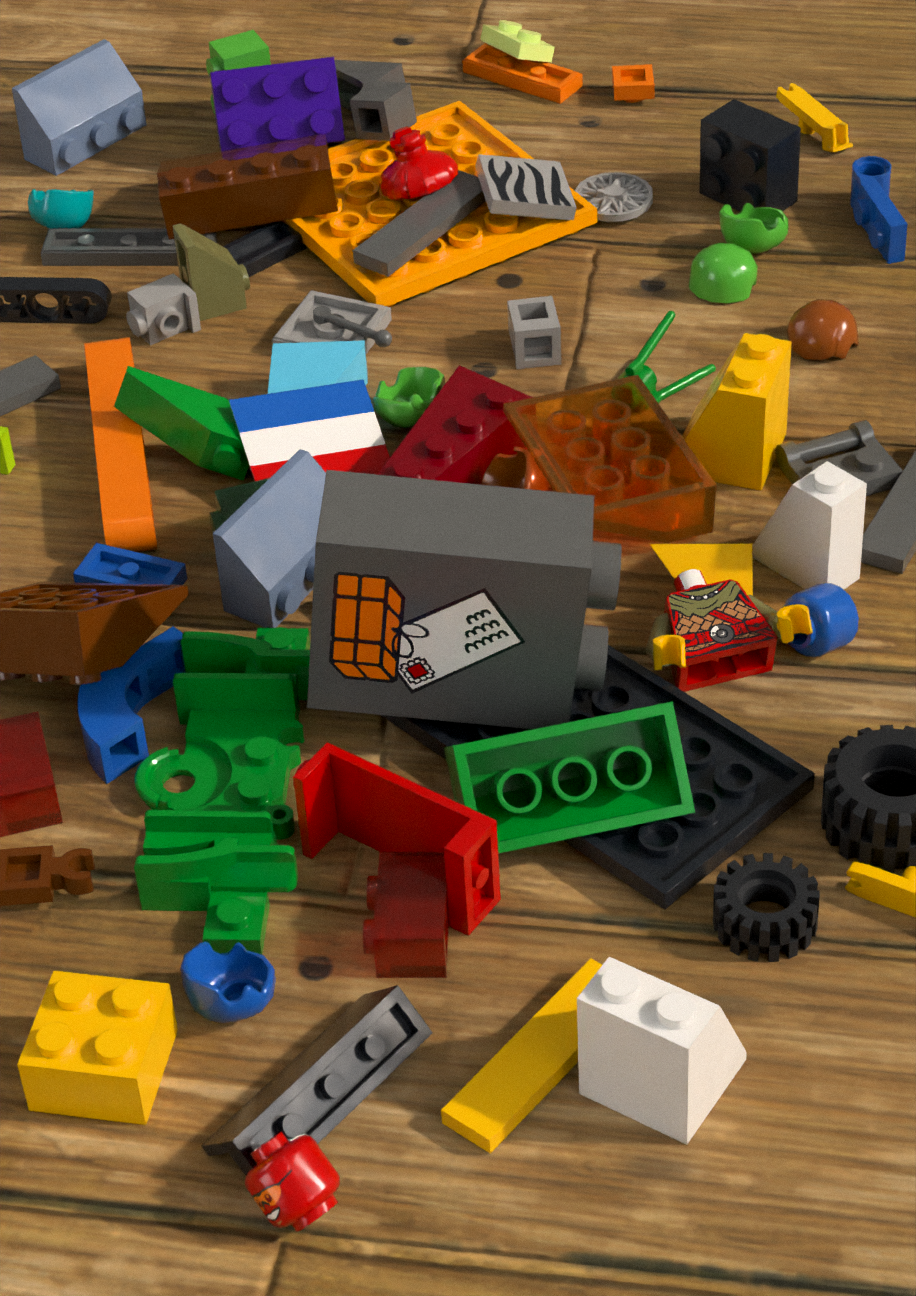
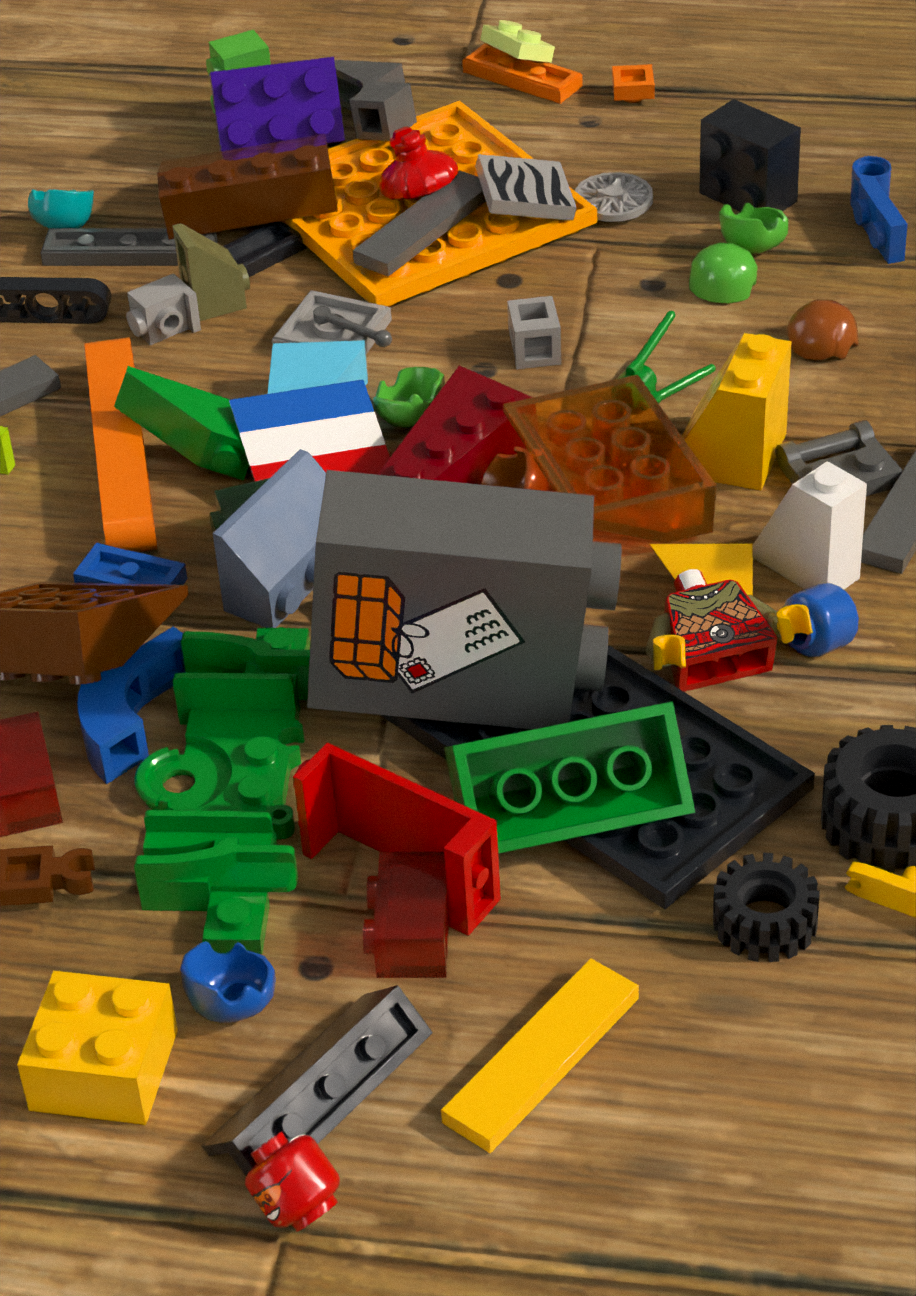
sand blue slope [12,39,147,176] -> none
white slope [577,957,747,1145] -> none
yellow piece [776,83,853,153] -> none

